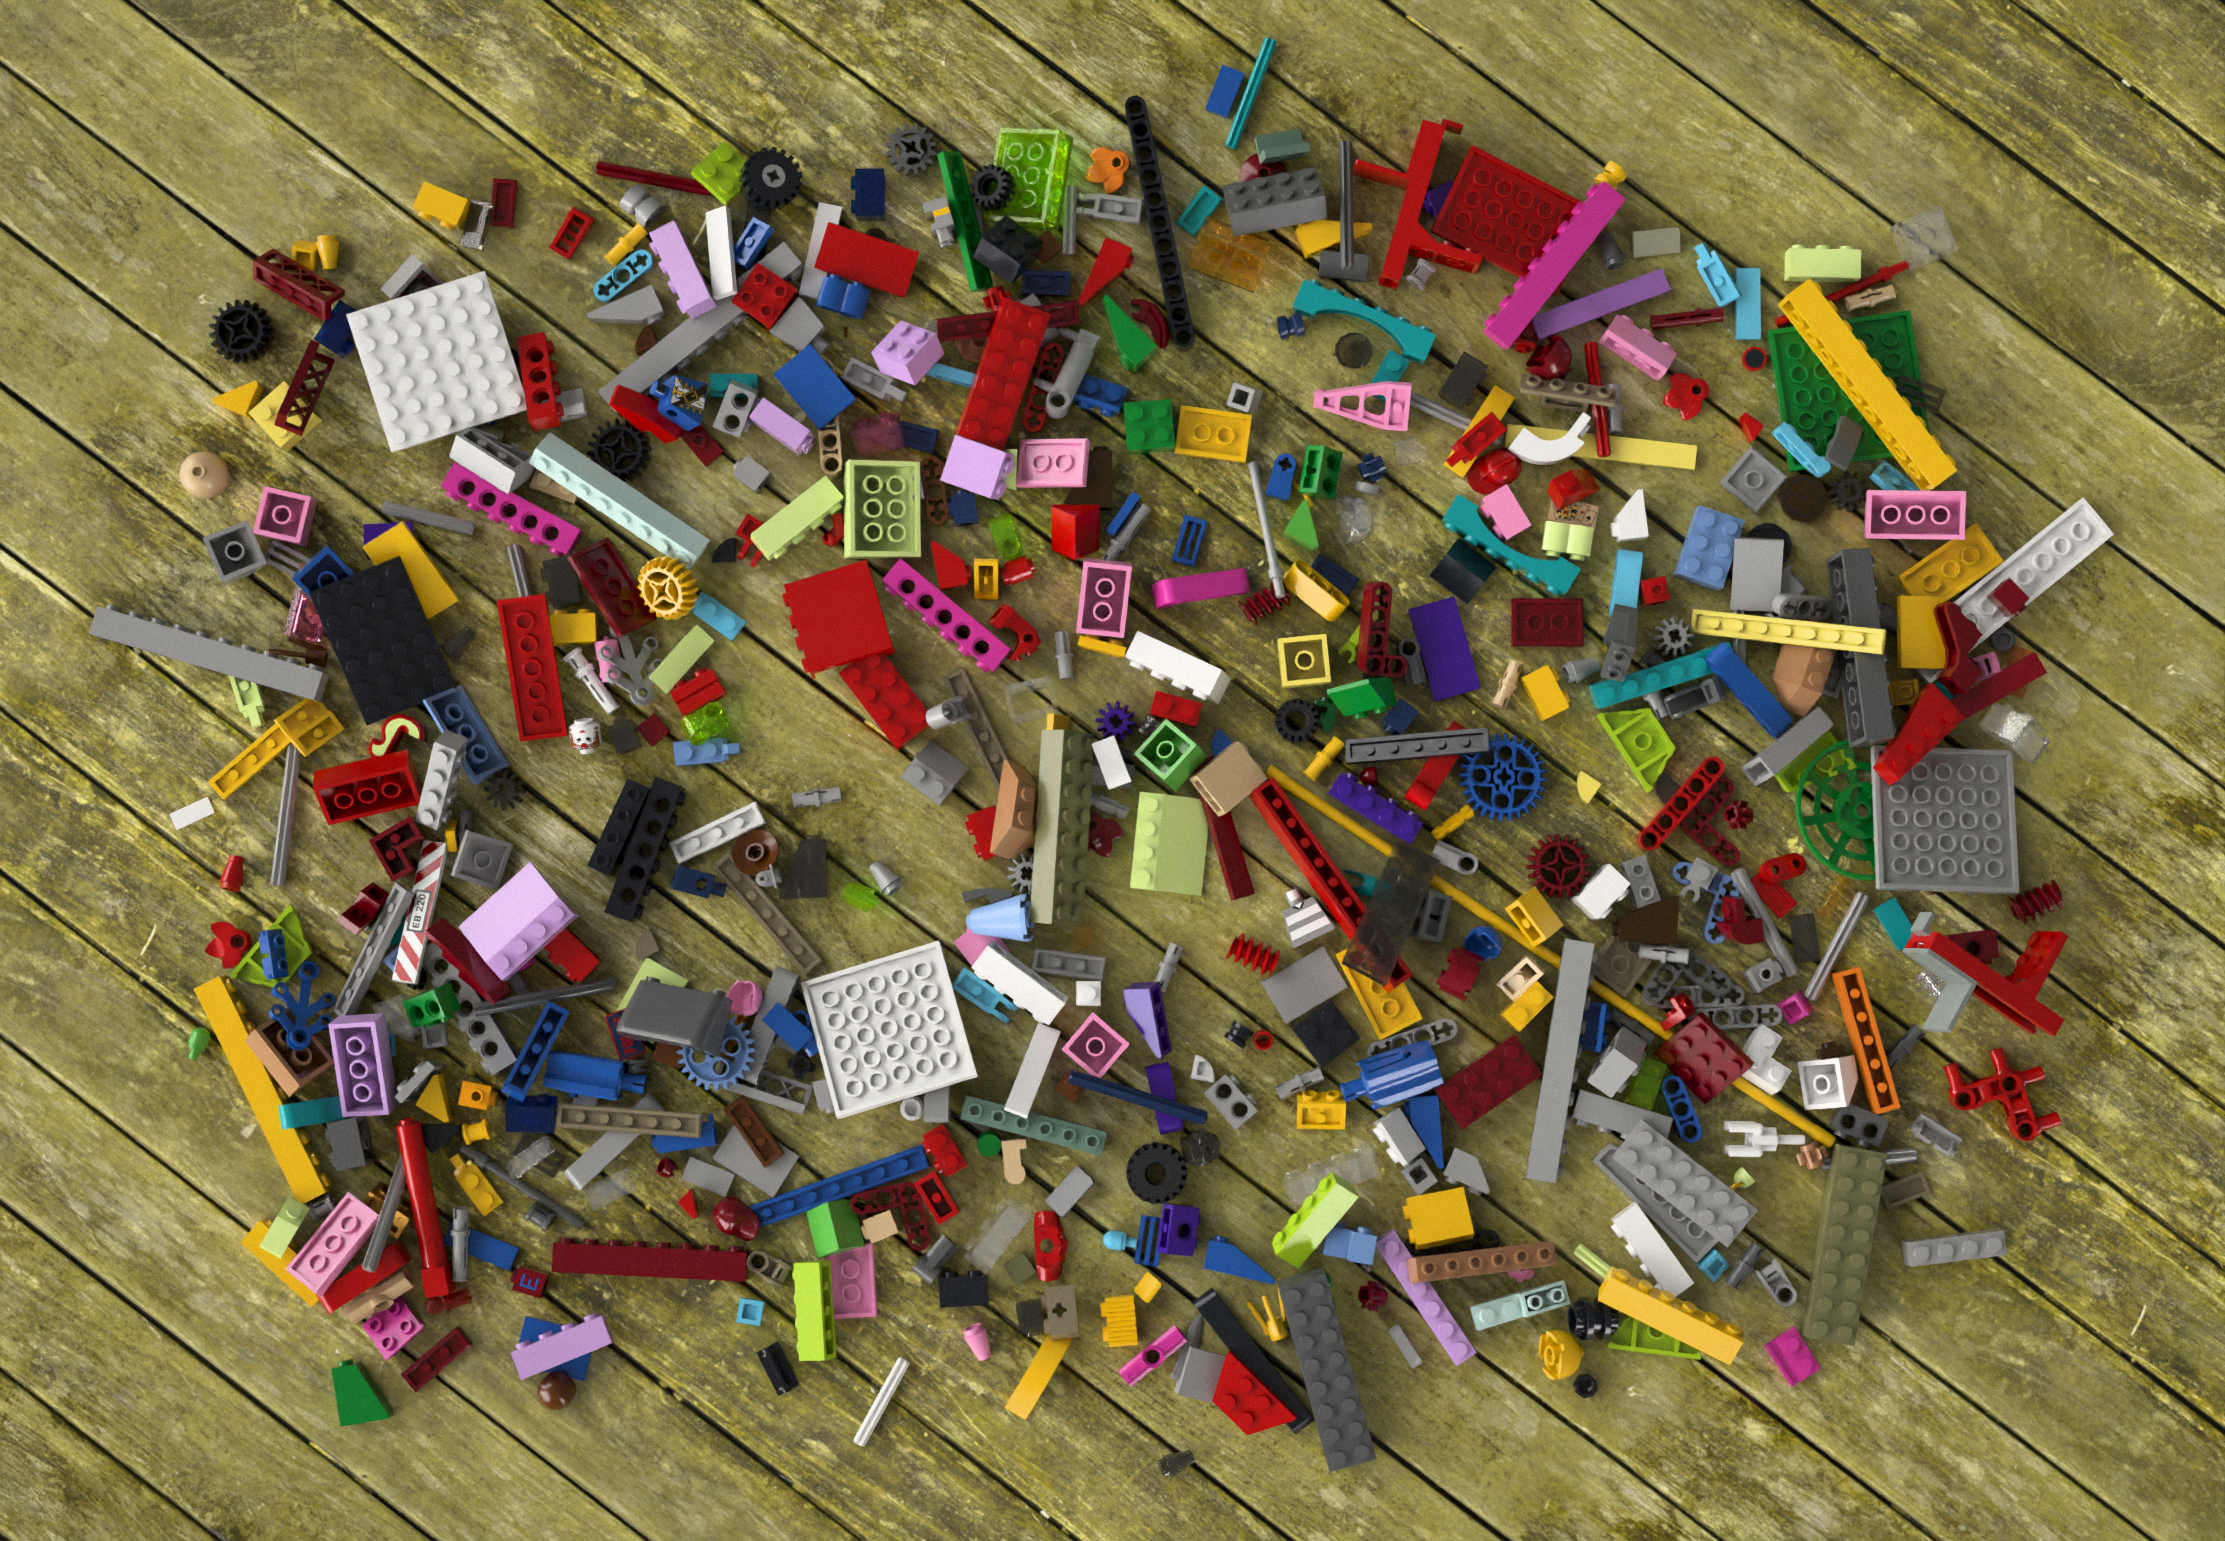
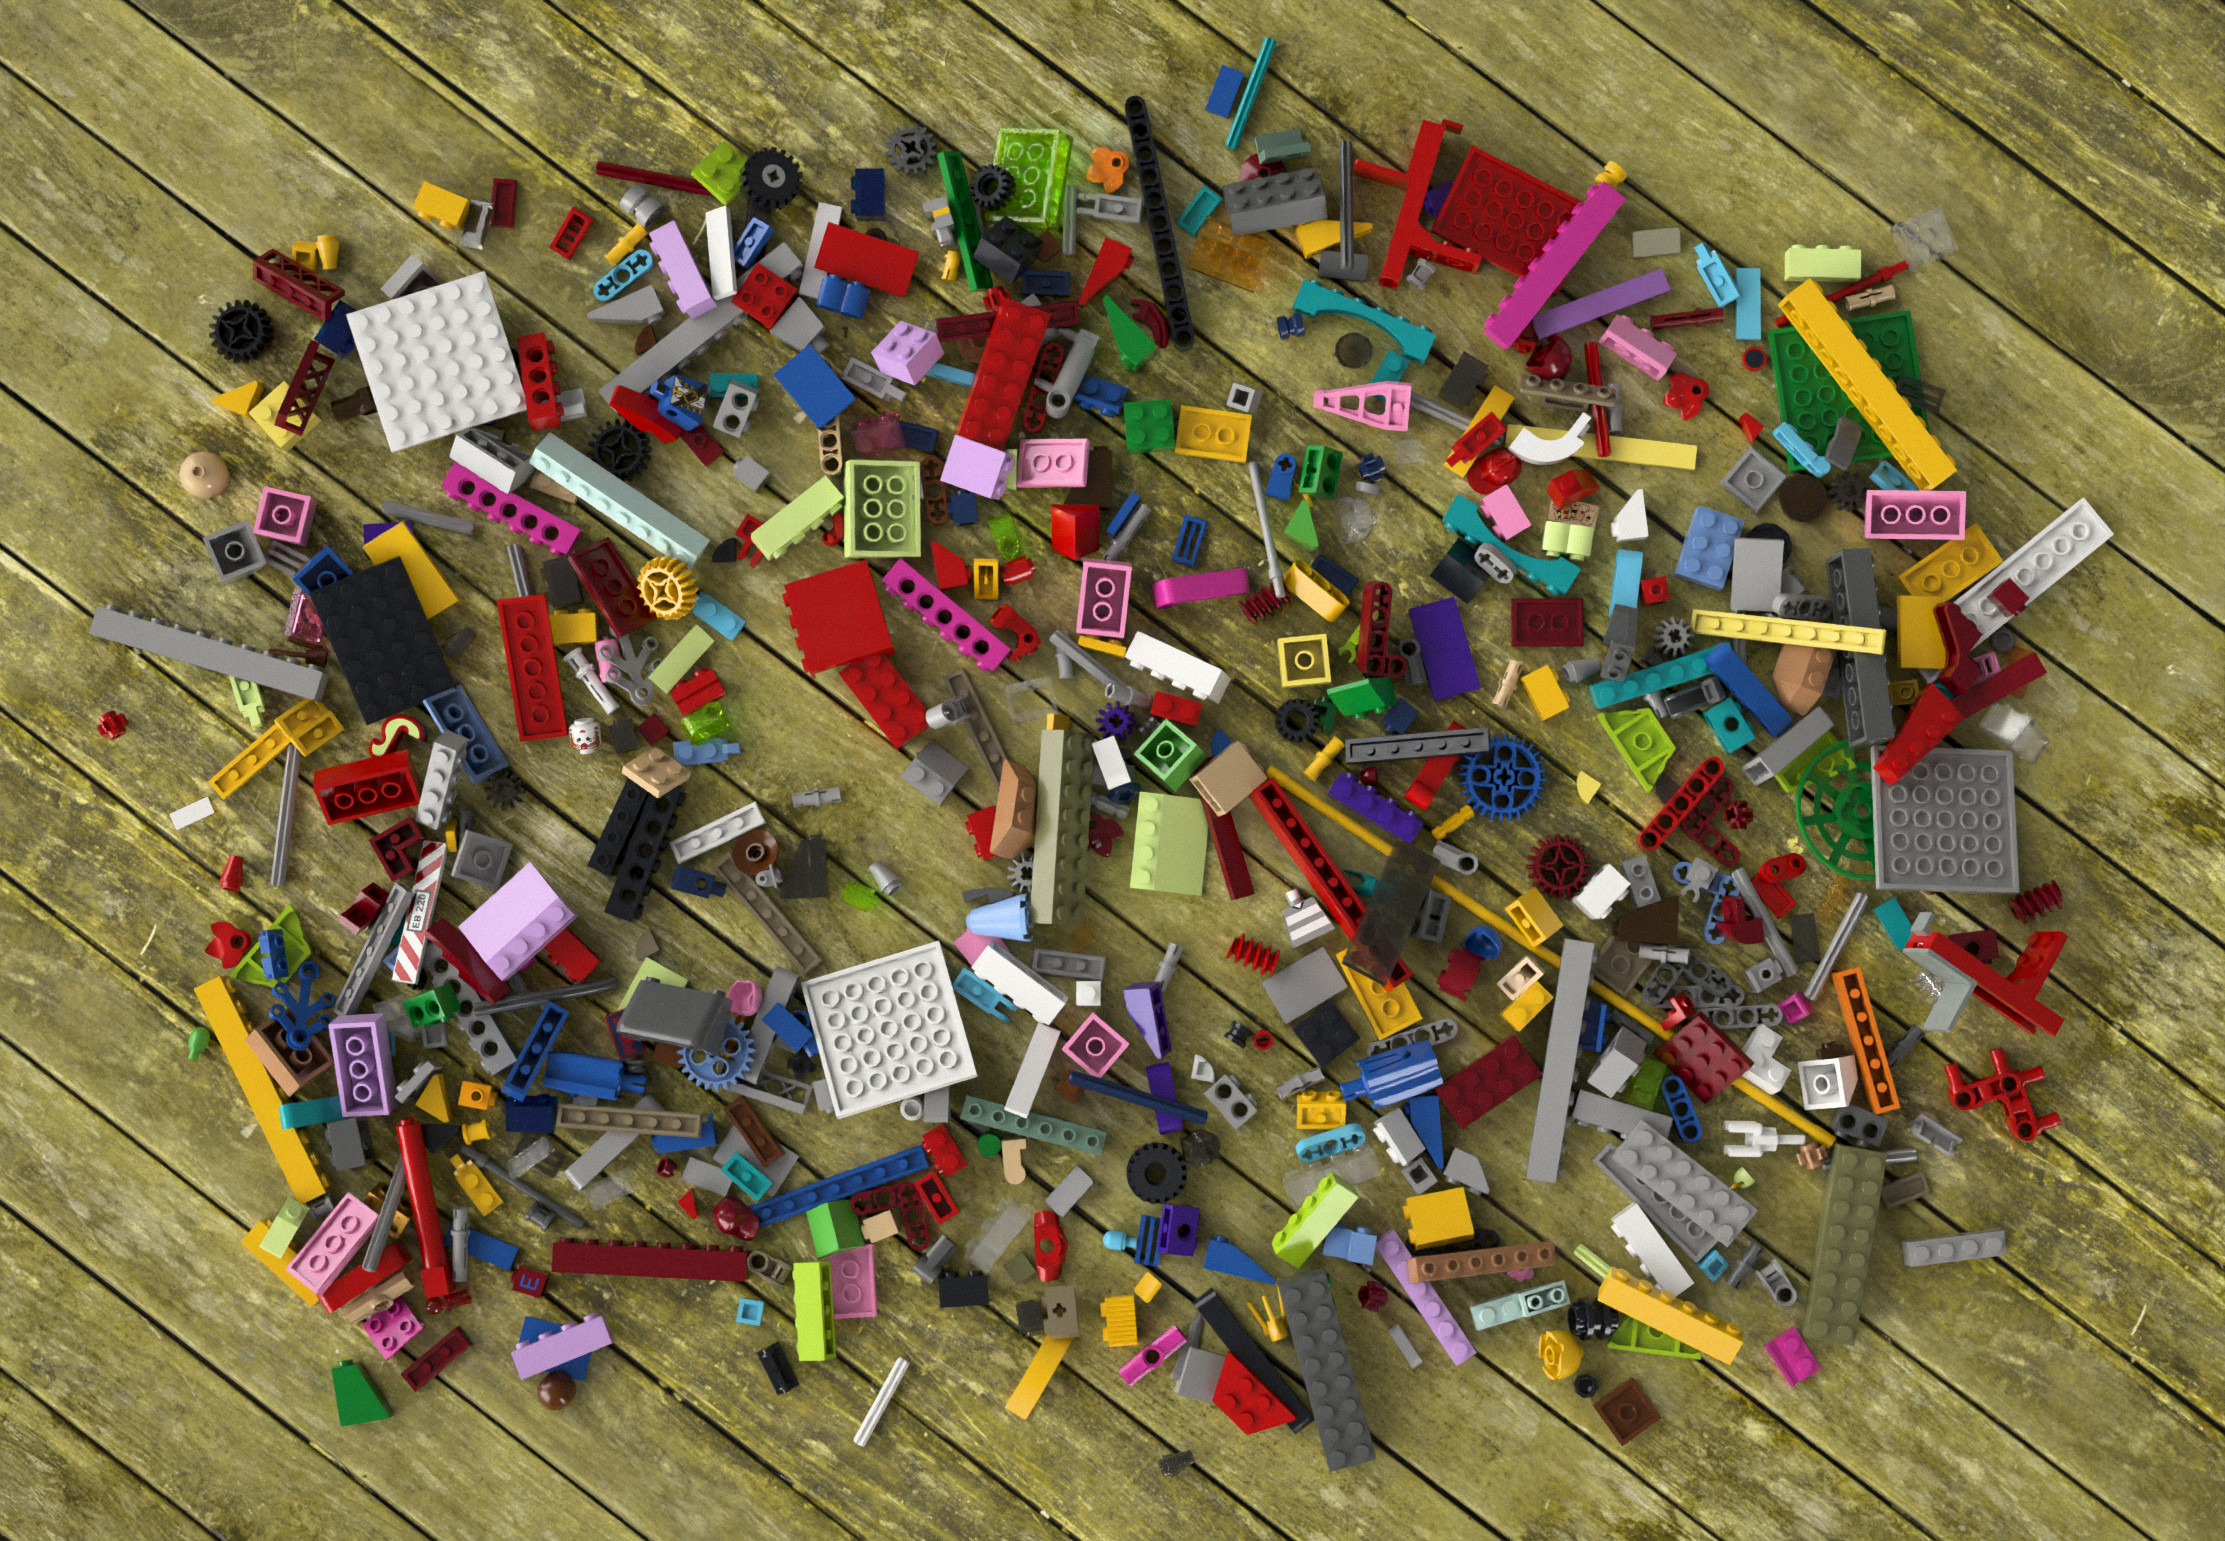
lavender brick [749,397,815,457] -> none
bright pink cone [963,1322,992,1361] -> none
dark grey cone [1598,233,1625,270] -> none
none -> red gear [96,710,129,740]
none -> dark brown piece [330,386,378,423]
none -> tan plate [622,746,691,798]
none -> teal plate [720,1151,774,1201]
none -> yellow pin [941,251,963,282]
none -> light grey axle [1049,630,1128,687]
none -> light grey pin [1105,683,1152,709]
none -> dark blue tile [1107,783,1141,804]
none -> medium azure beam [1296,1123,1366,1163]
none -> light grey beam [1475,543,1516,583]
none -> reddish brown plate [1592,1377,1661,1446]
none -> teal brick [1702,697,1755,754]

